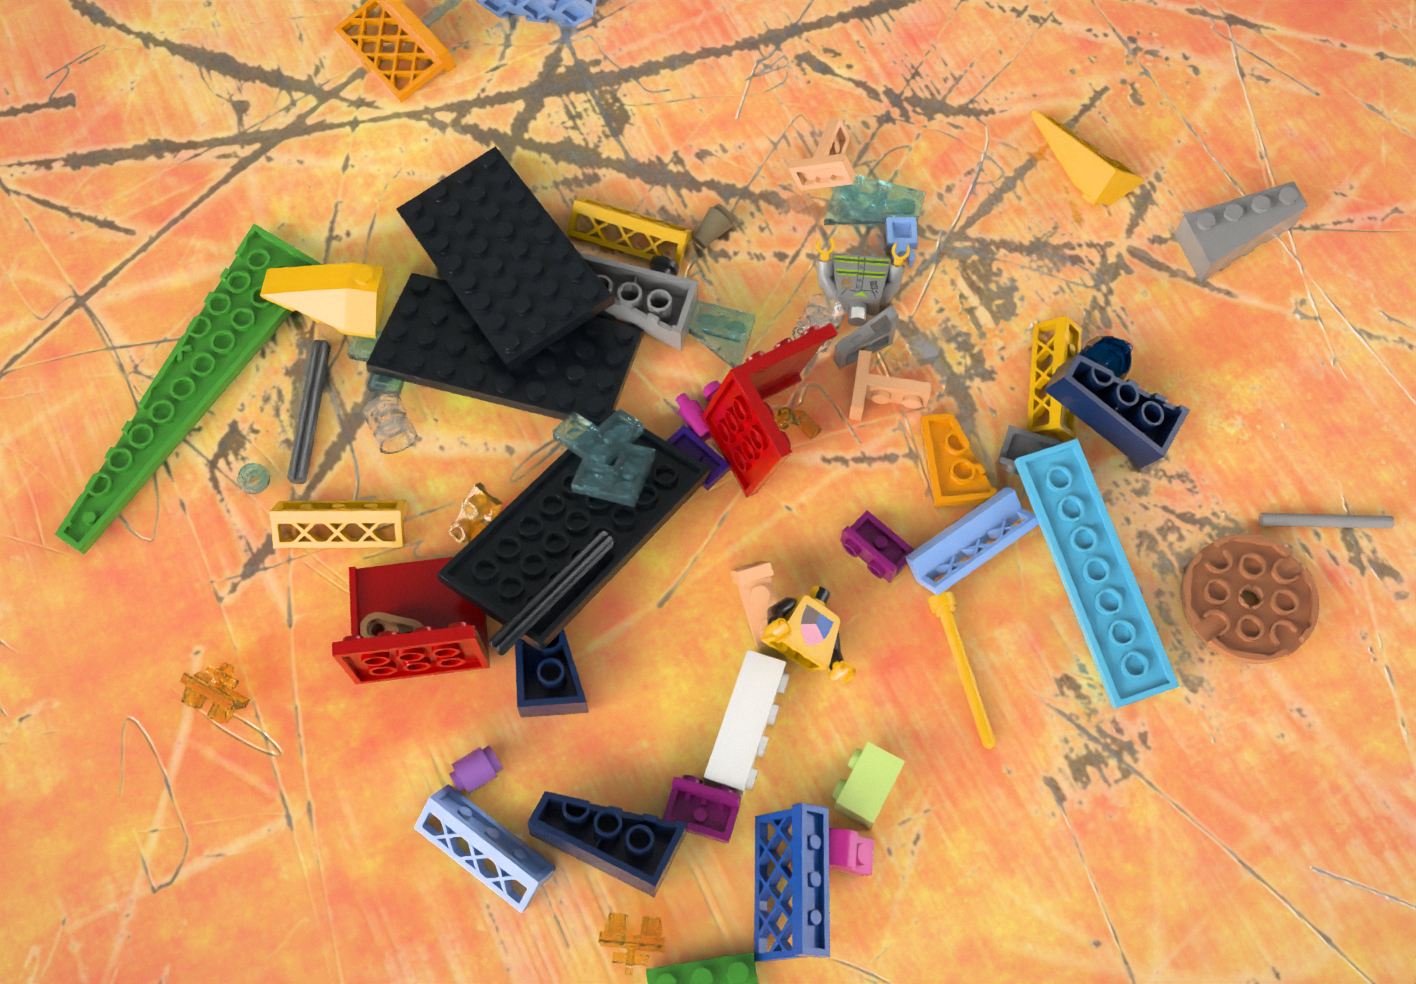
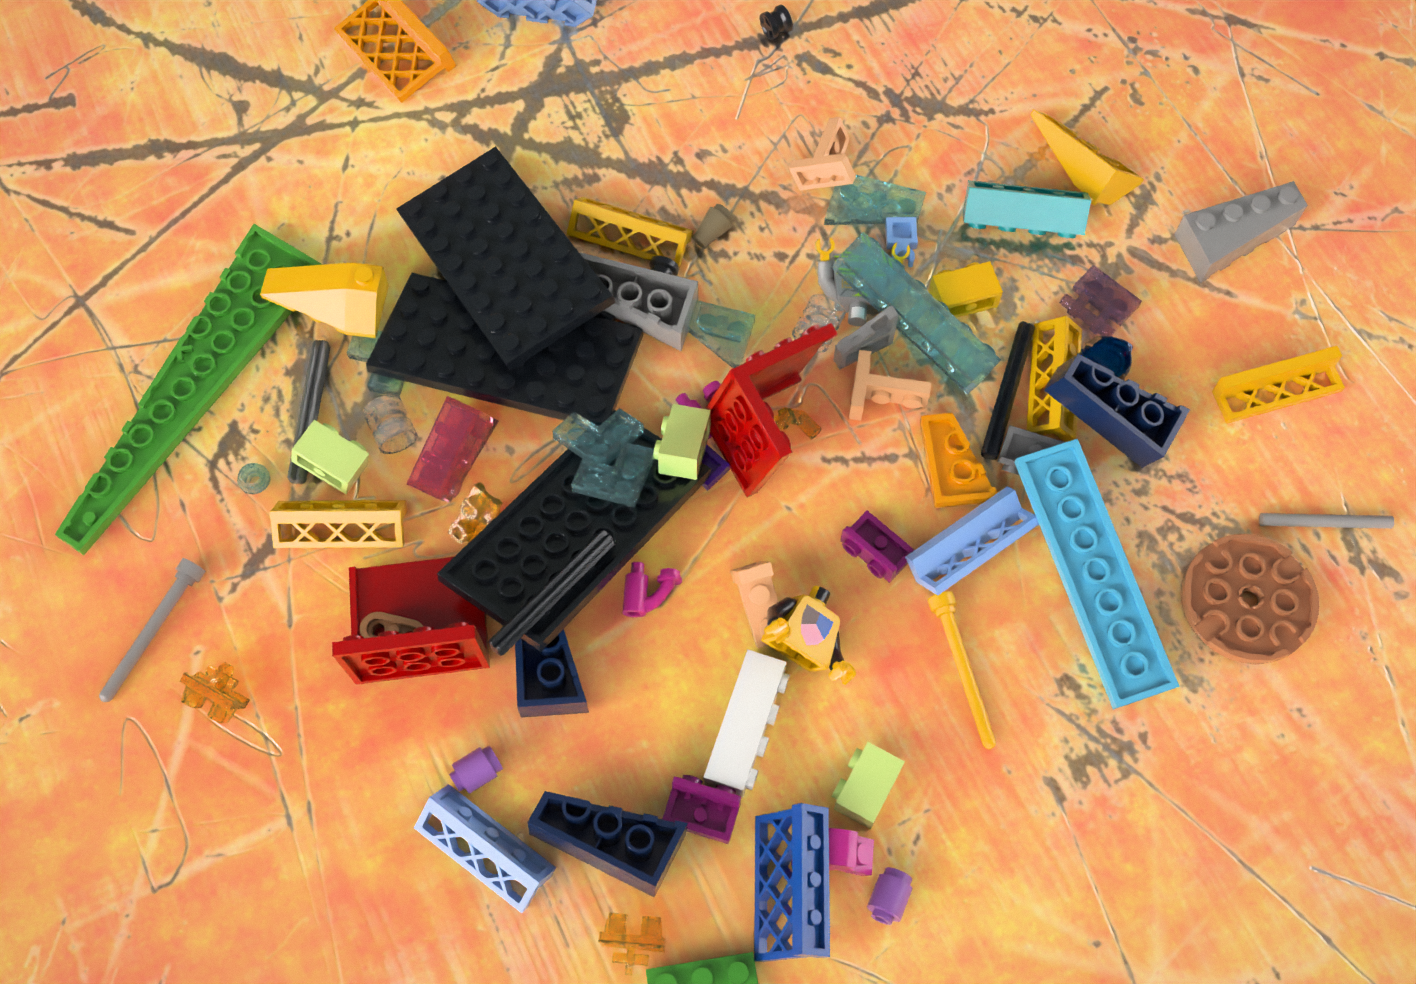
none -> light grey piece [99,558,206,702]
none -> yellowish green brick [291,420,369,494]
none -> clear pink wedge [407,396,499,503]
none -> dark pink plant [623,562,682,618]
none -> yellowish green brick [653,404,711,480]
none -> black wheel [759,4,793,40]
none -> clear light blue brick [831,232,1001,394]
none -> medium lavender brick [867,867,913,925]
none -> yellow brick [929,261,1003,322]
none -> brick [962,180,1091,238]
none -> black axle [981,321,1035,460]
none -> plate [1059,265,1142,340]
none -> yellow fence [1211,346,1345,424]

